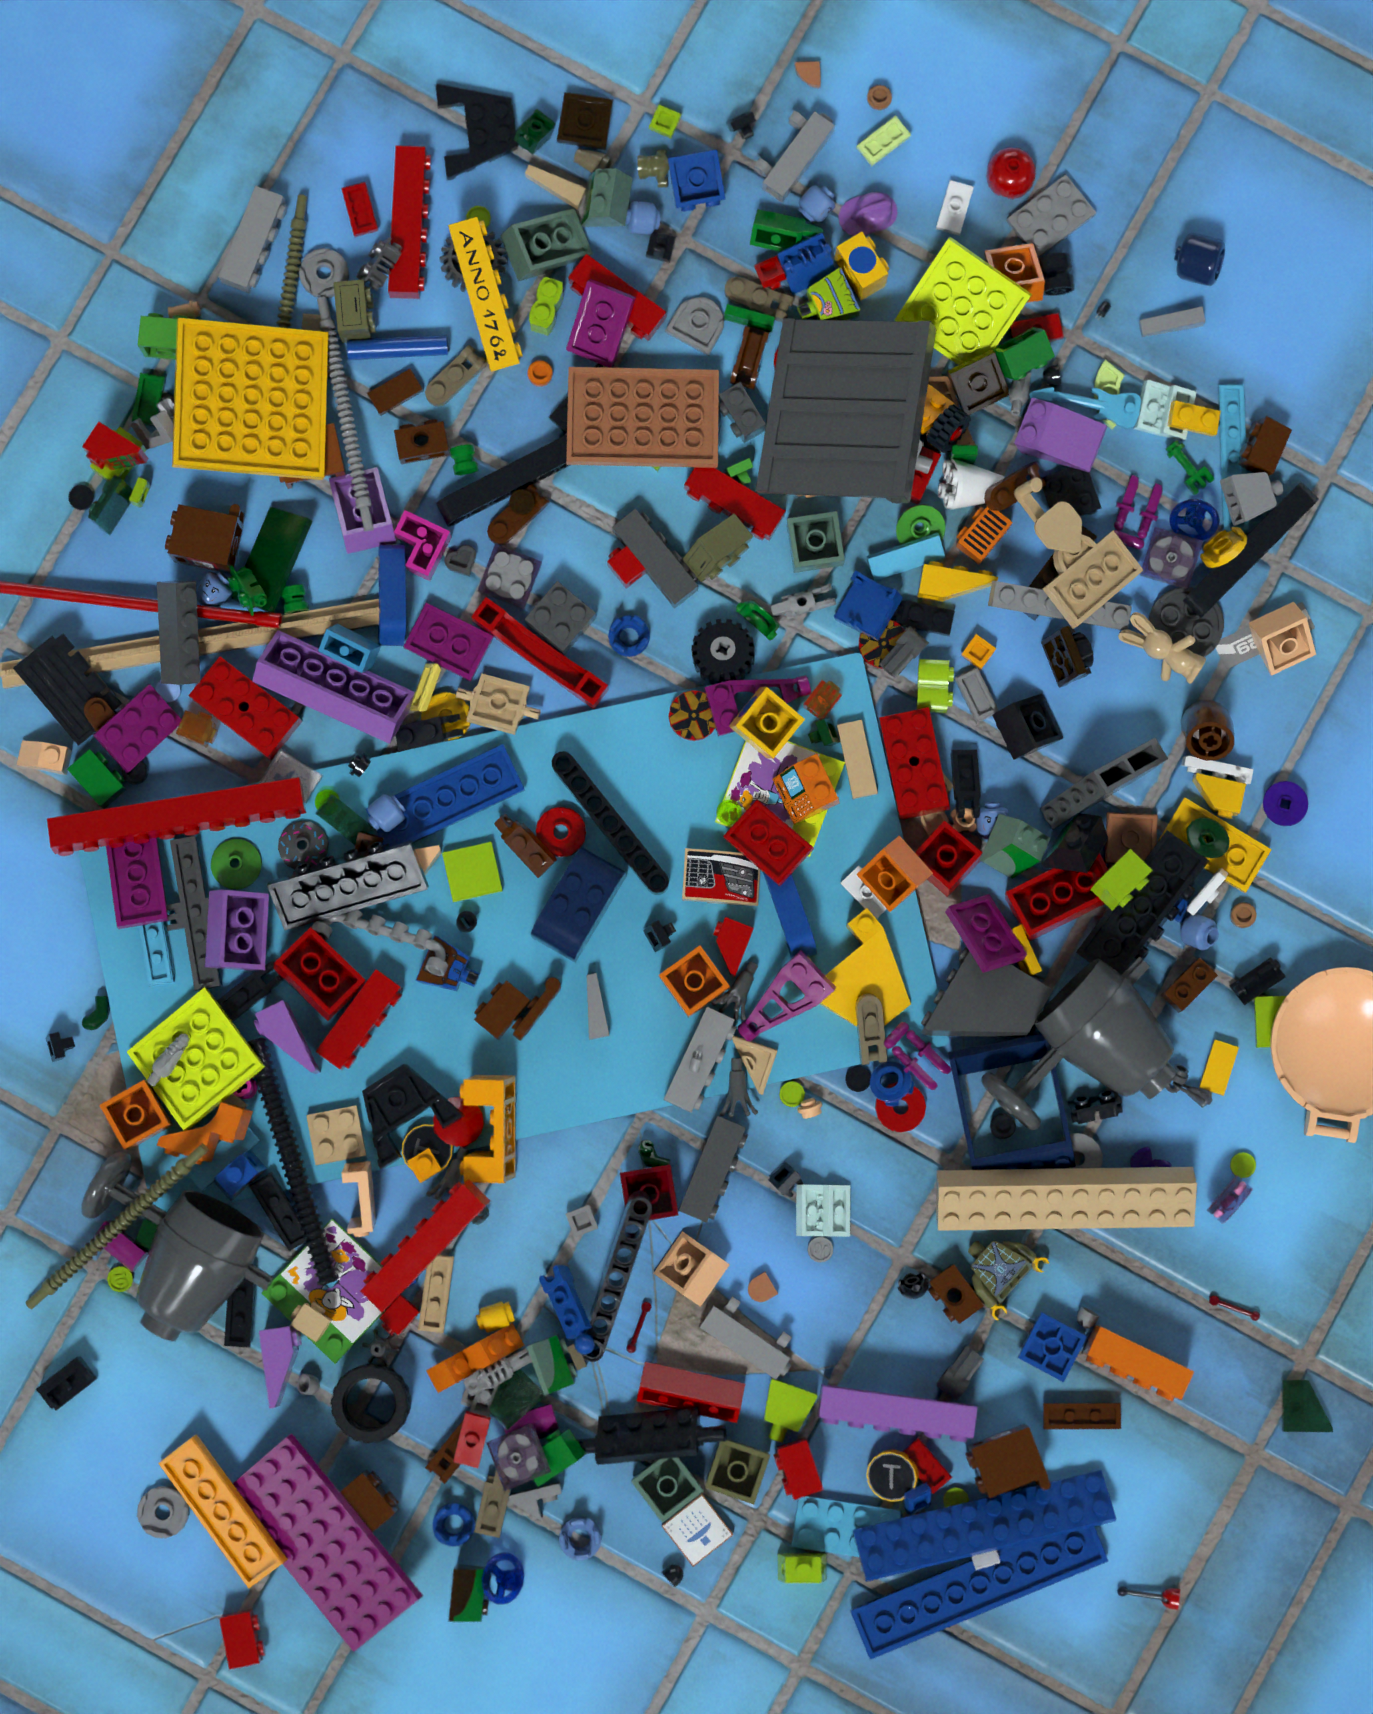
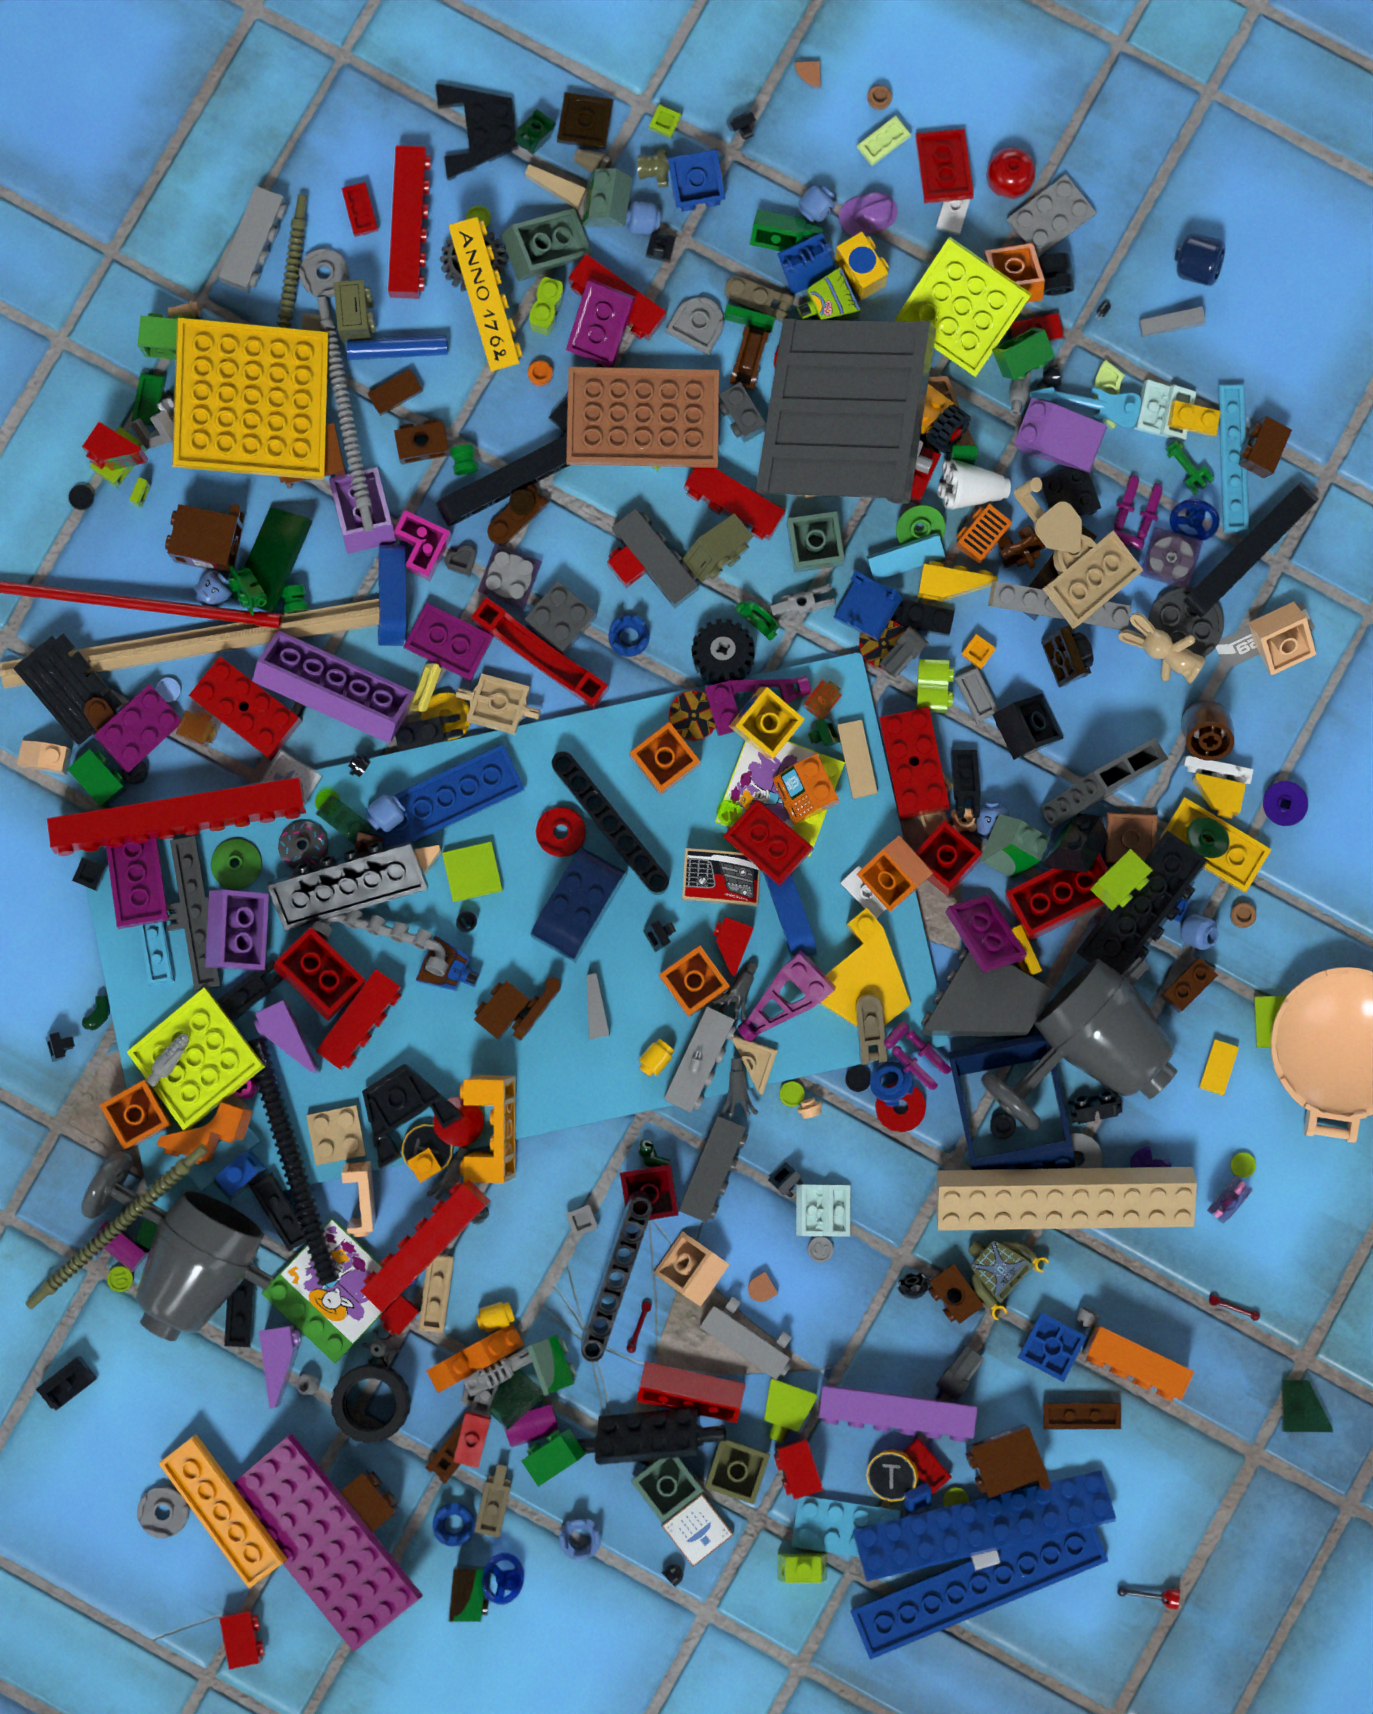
tile [88,475,133,535] -> none
dark grey brick [157,581,200,685] -> none
tan brick [290,1302,332,1342] -> none
dark azure brick [318,624,381,673] -> none
flat silver hinge [356,237,402,291] -> none
dark tan plate [425,345,488,407] -> none
piece [486,1423,551,1491] -> none
reddish brown hinge [494,814,557,878] -> none
light grey slope [509,1482,562,1520] -> none
blue plate [539,1265,595,1355] -> none
dark tan tile [567,1344,587,1371] -> none
bright green tile [725,458,753,485] -> none
light grey brick [754,111,835,203] -> none
red tile [754,255,787,290] -> none
dark brown plate [947,349,1009,415] -> none
reddish brown plate [984,461,1046,511] -> none
dark grey piece [1165,1064,1213,1108] -> none
white plate [1187,868,1228,916] -> none
yellow tile [1200,527,1248,568] -> none
light grey torso [1220,472,1283,526] -> none
black hinge [1229,957,1286,1006] -> none
none -> black tile [72,857,107,891]
none -> orange brick [629,722,701,796]
none -> yellow brick [638,1039,675,1077]
none -> red tile [915,129,974,204]
none -> reddish brown hips [998,525,1045,569]

